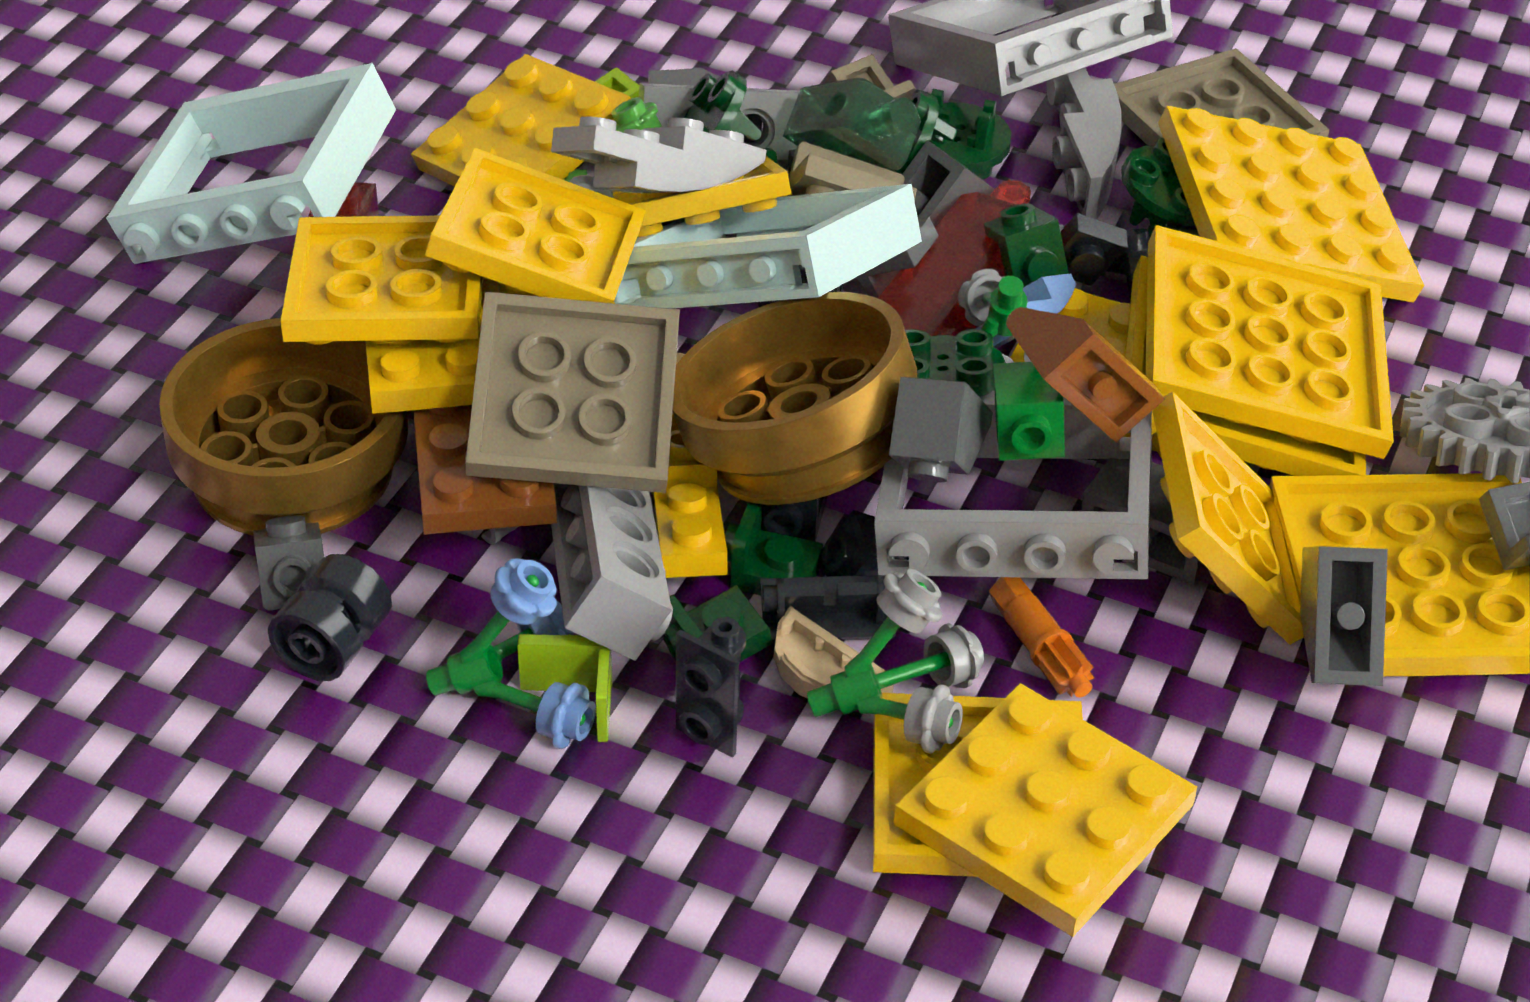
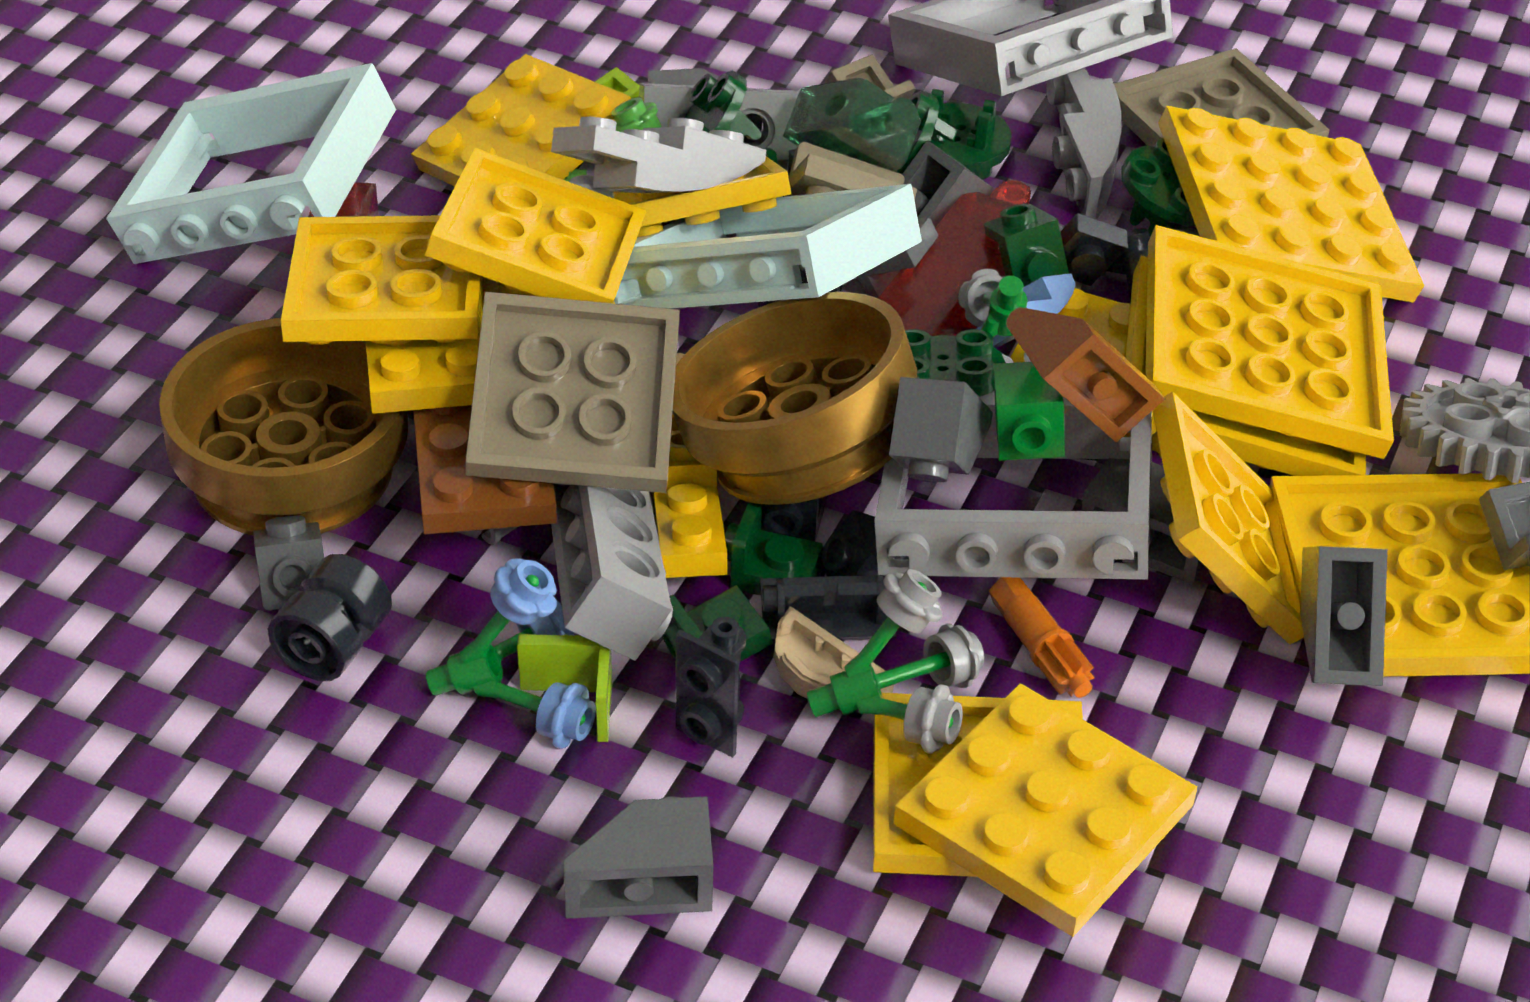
none -> dark grey slope [564,797,713,919]

